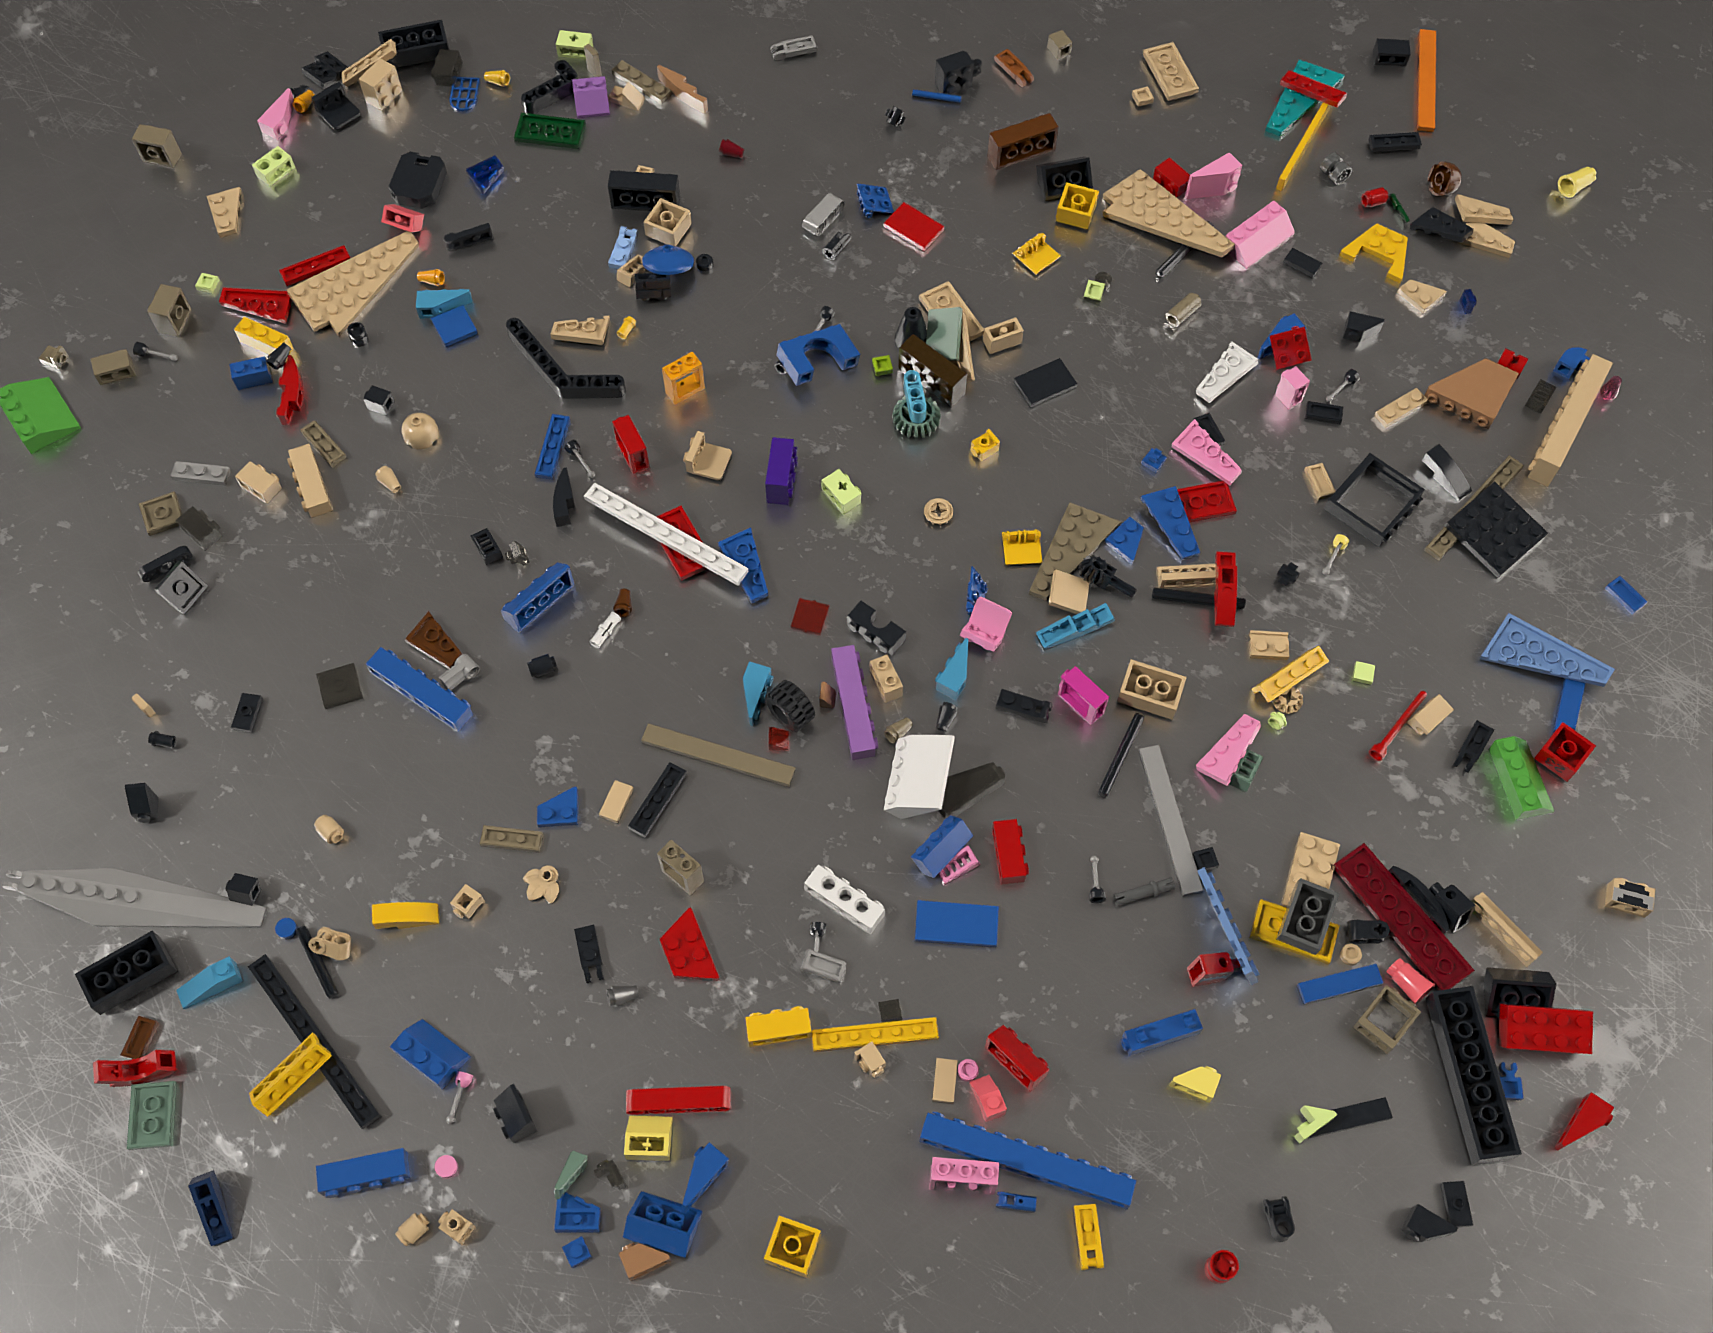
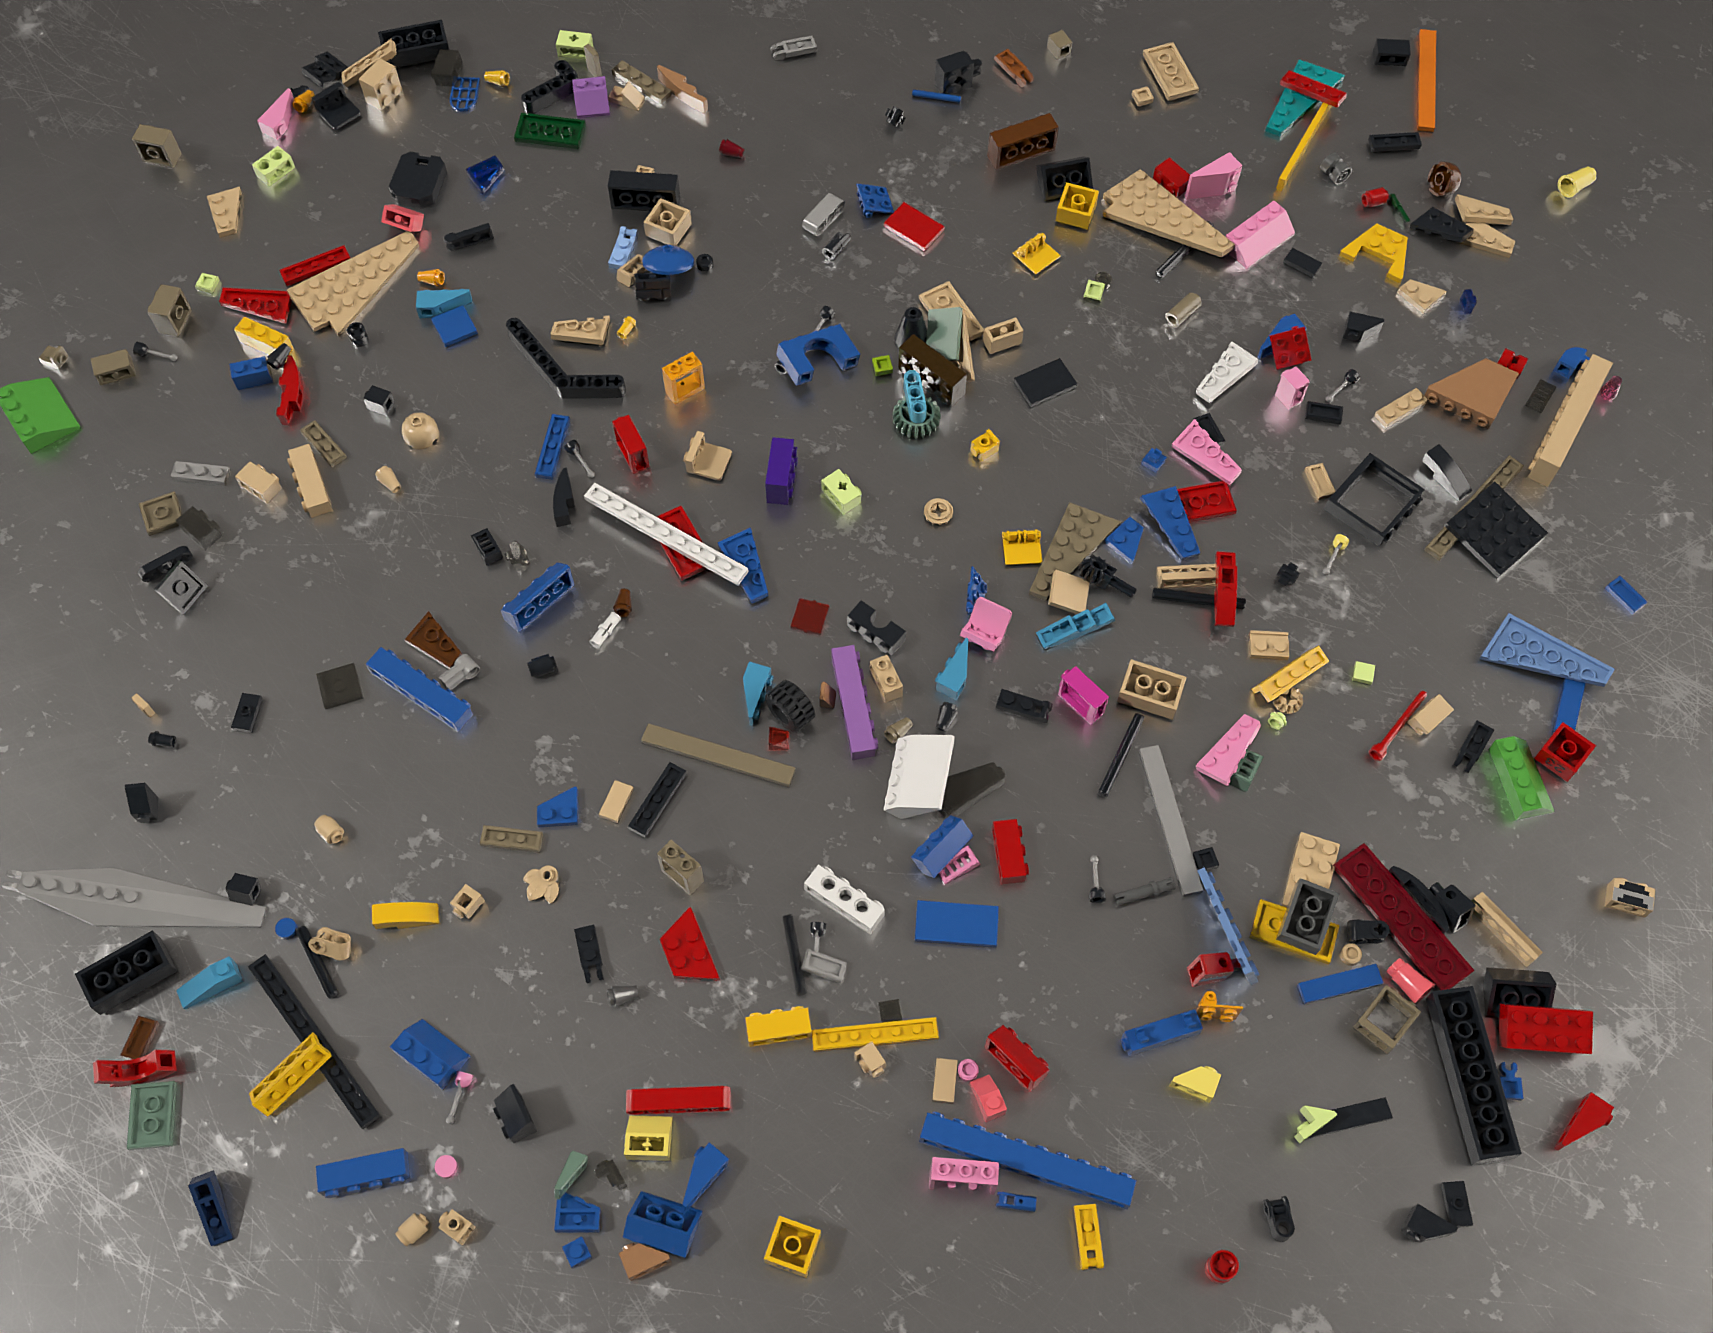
none -> black axle [782,914,807,996]
none -> light orange hinge [1196,991,1243,1022]

